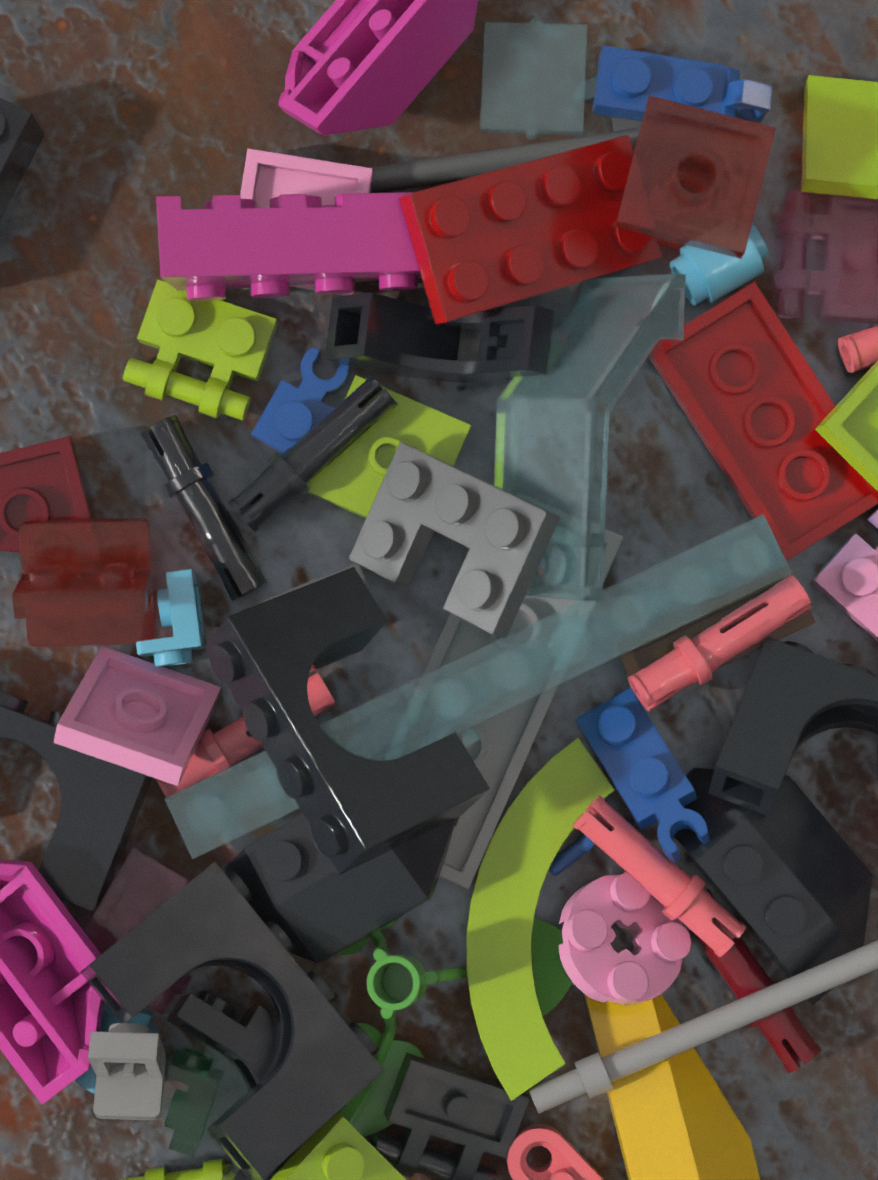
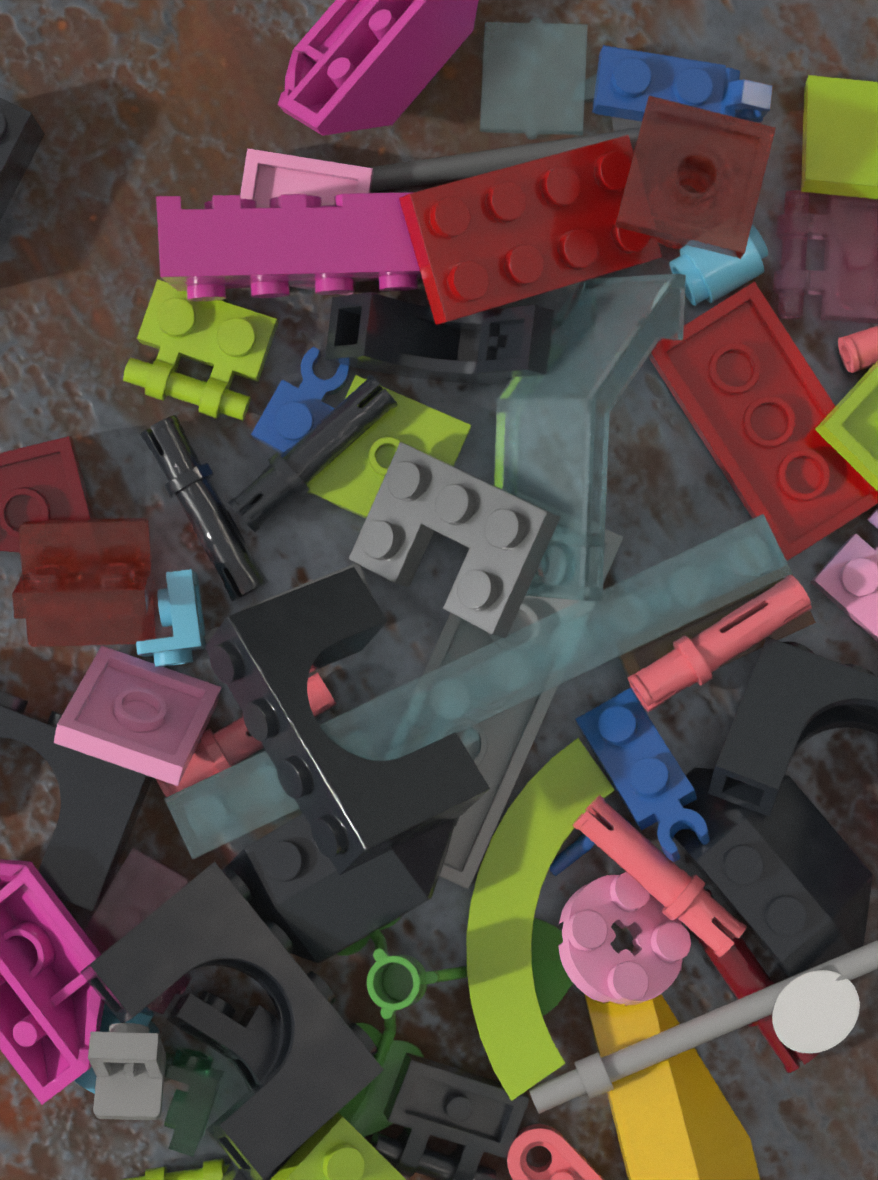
none -> white sticker [772,970,860,1053]

